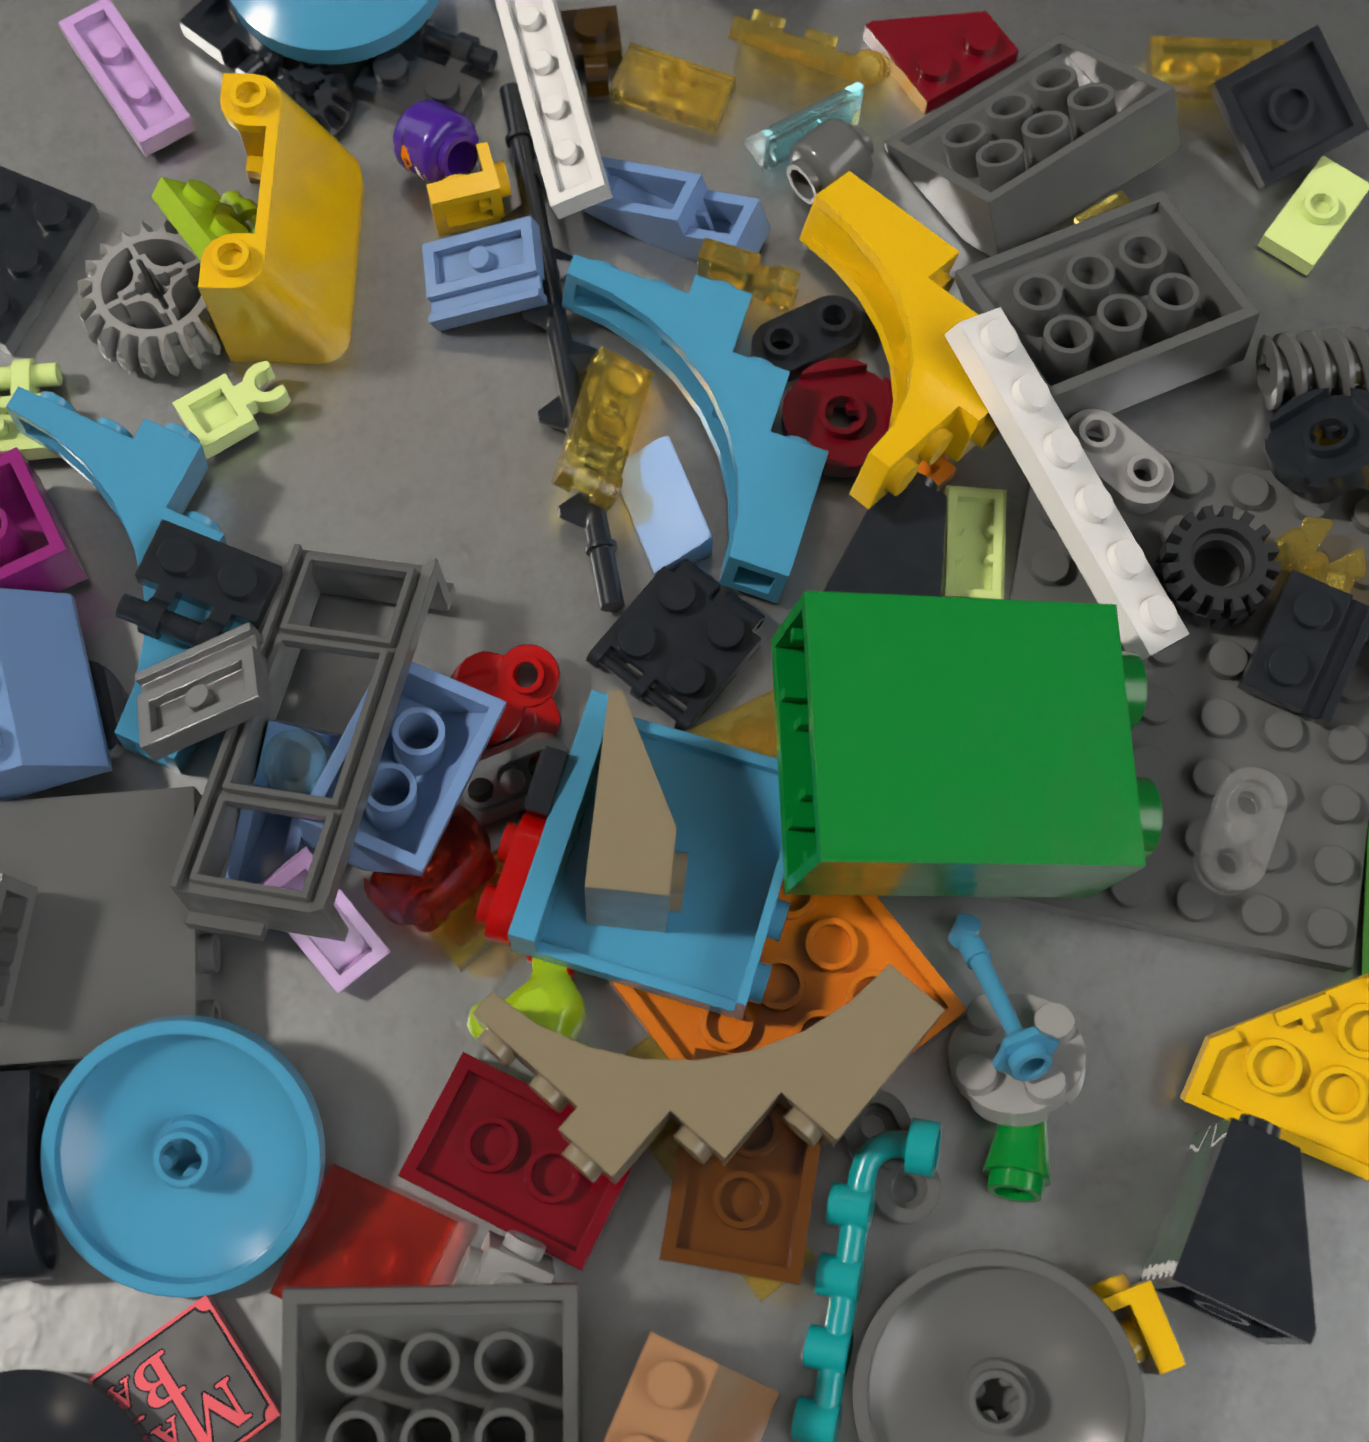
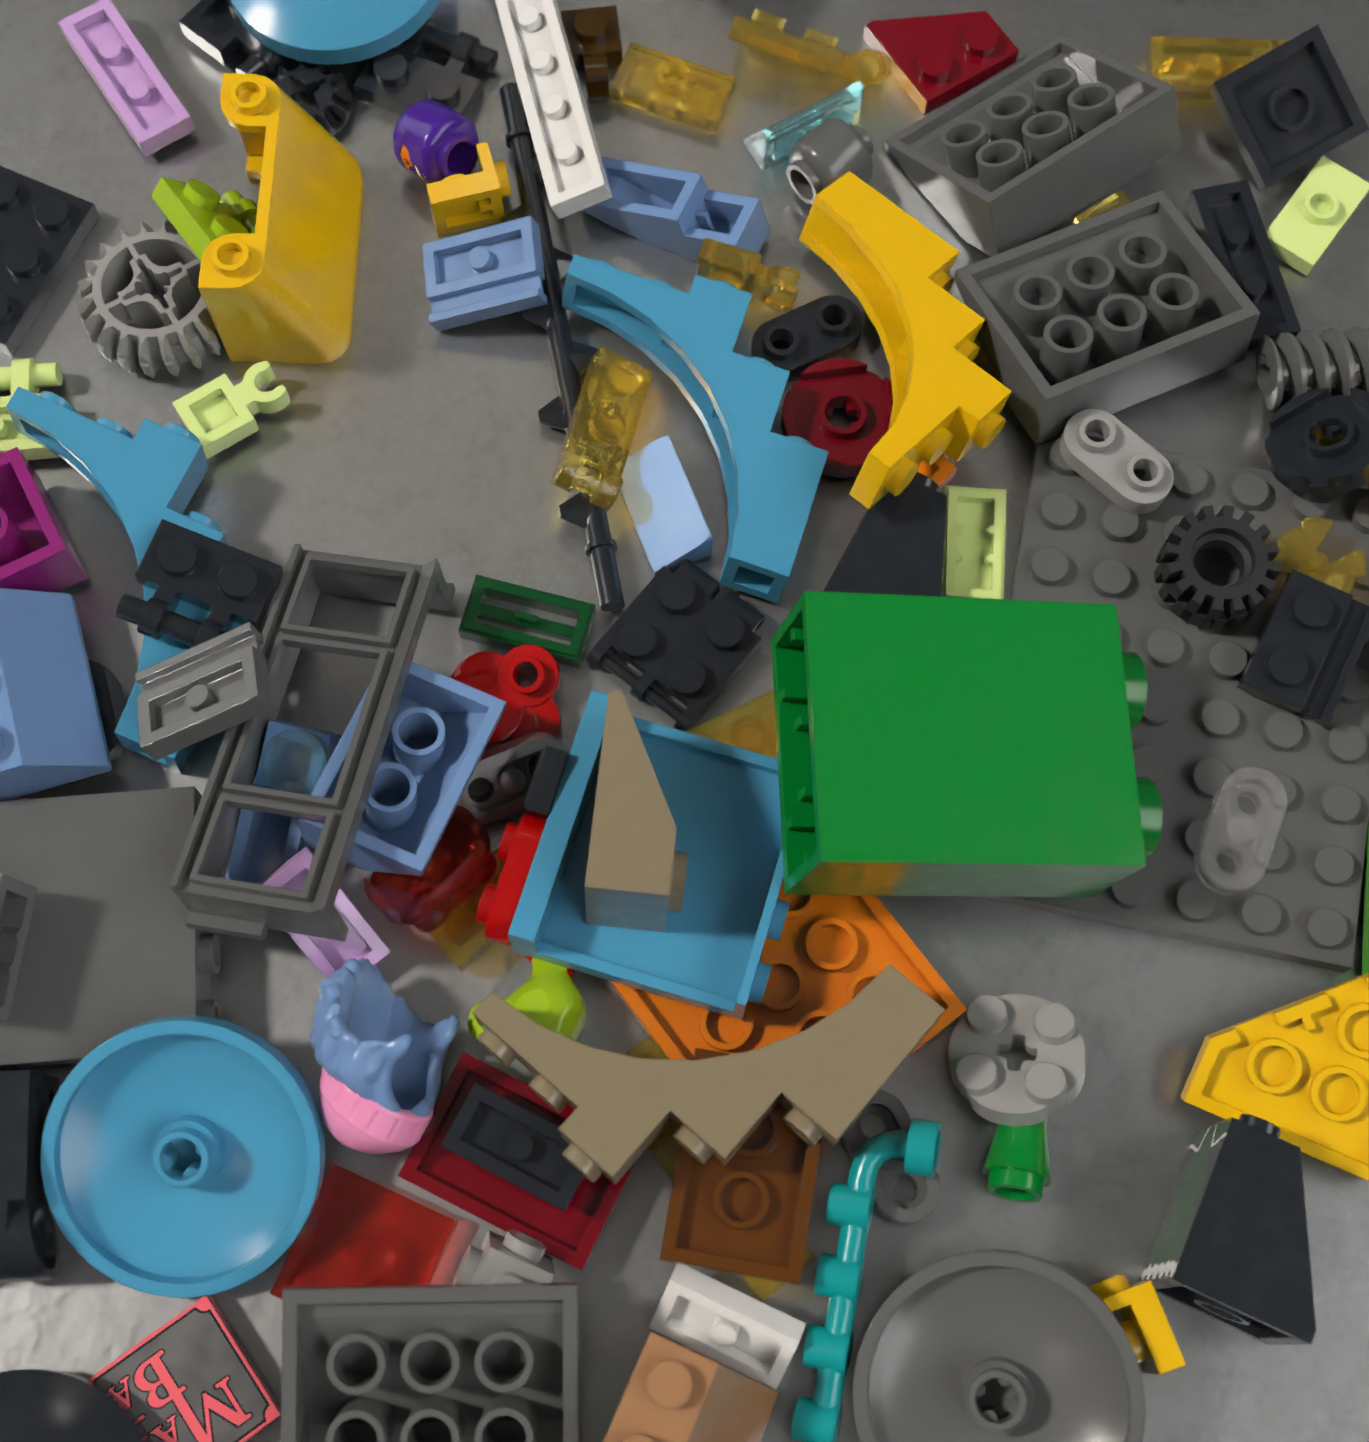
white plate [945,307,1189,660] -> none
dark azure piece [948,913,1059,1081] -> none
none -> medium blue hair [310,958,460,1155]
none -> black plate [441,1083,585,1214]
none -> dark green tile [458,575,596,668]
none -> white plate [649,1264,806,1390]
none -> black plate [1186,179,1301,351]

